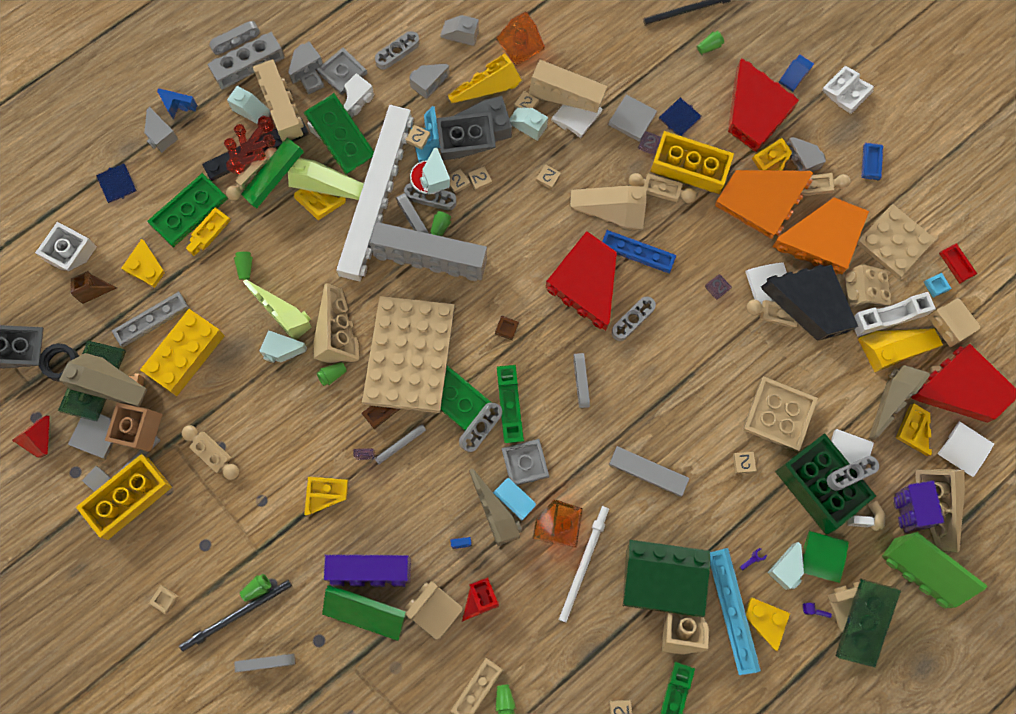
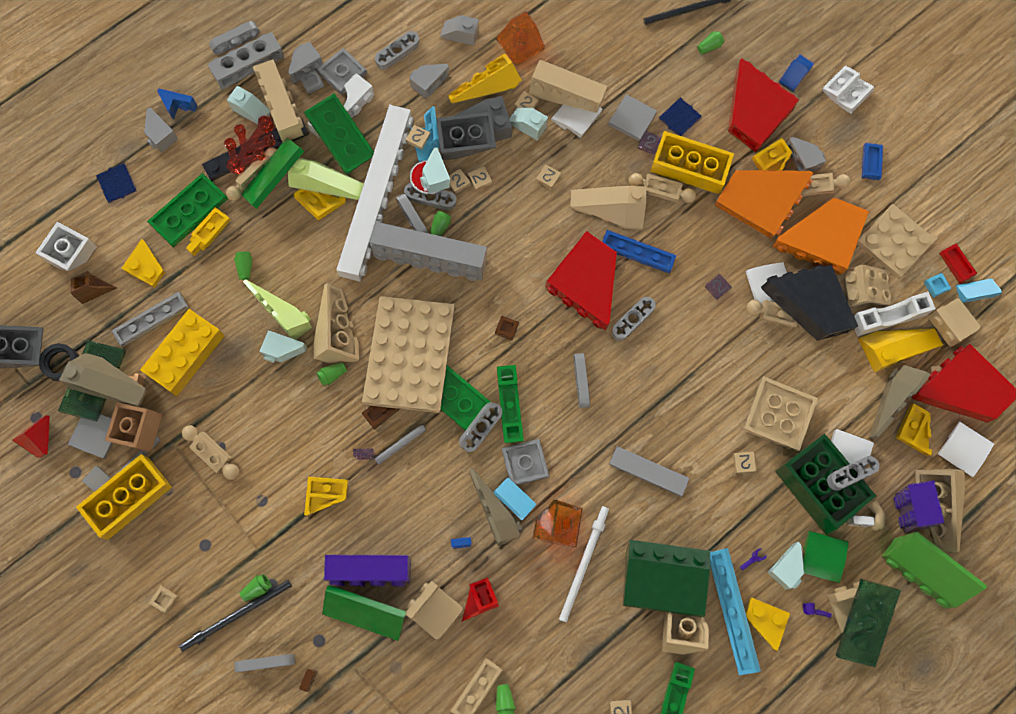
none -> reddish brown tile [299,669,318,692]
none -> medium azure slope [956,279,1002,303]

